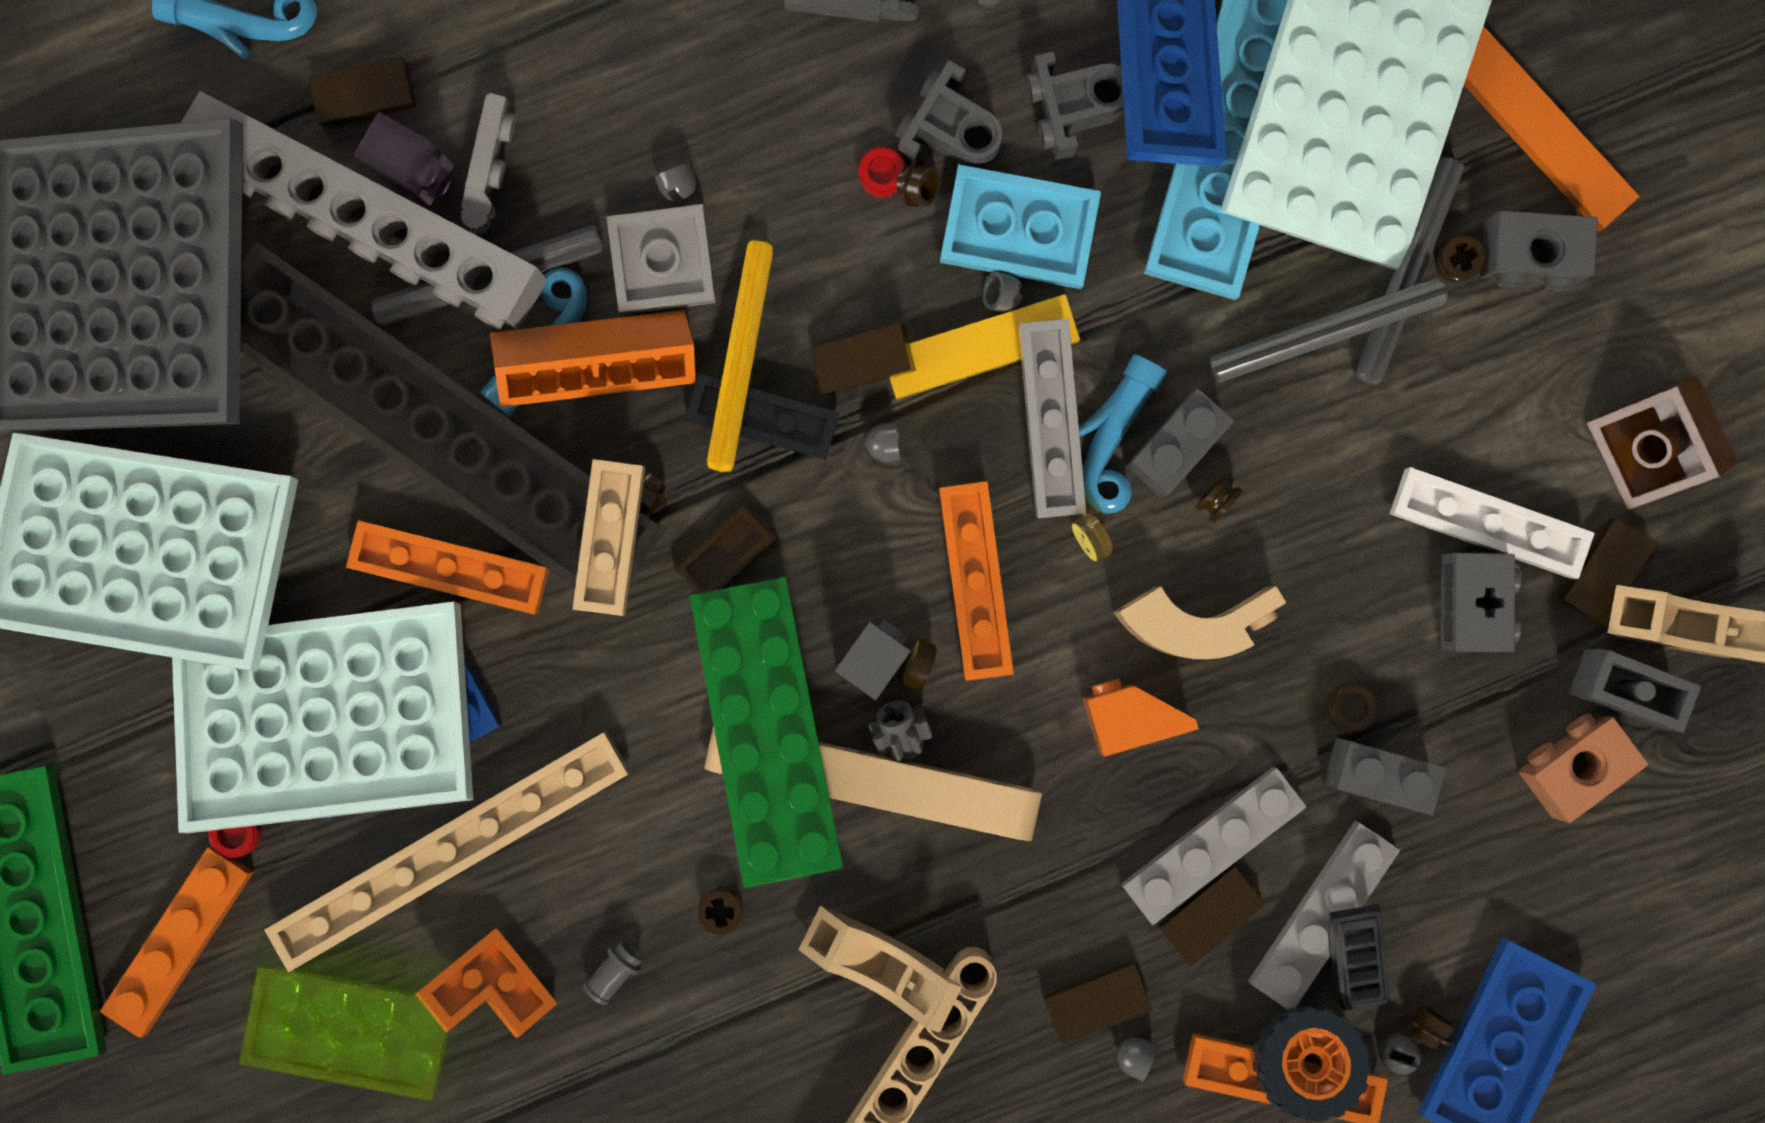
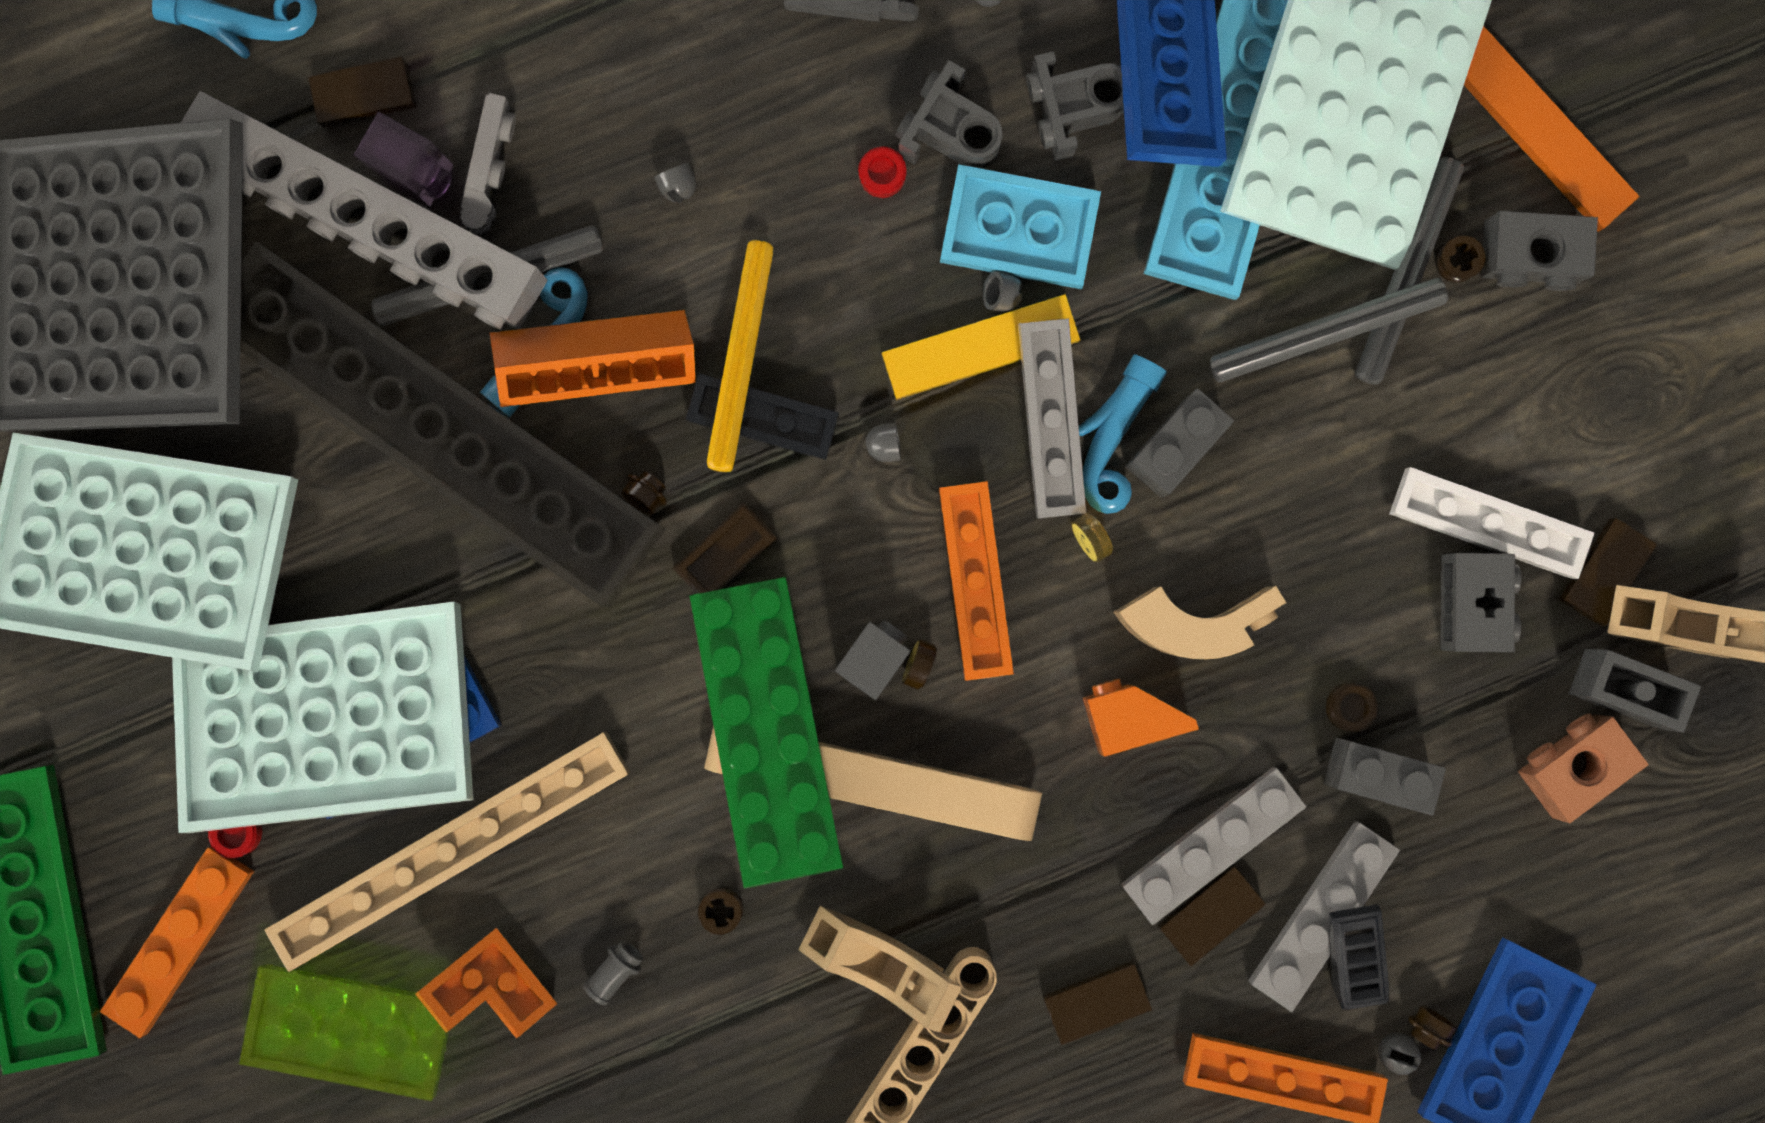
orange plate [346,520,550,615] -> none
tan plate [572,459,645,616] -> none
light grey plate [606,204,717,315] -> none
dark brown tile [811,323,916,395] -> none
dark grey gear [868,700,933,761] -> none
dark brown plate [897,159,939,207] -> none
dark grey hinge [1117,1037,1157,1082] -> none
dark brown bush [1195,474,1243,523] -> none
black wheel [1252,1007,1371,1122] -> none
reddish brown slope [1587,374,1739,510] -> none

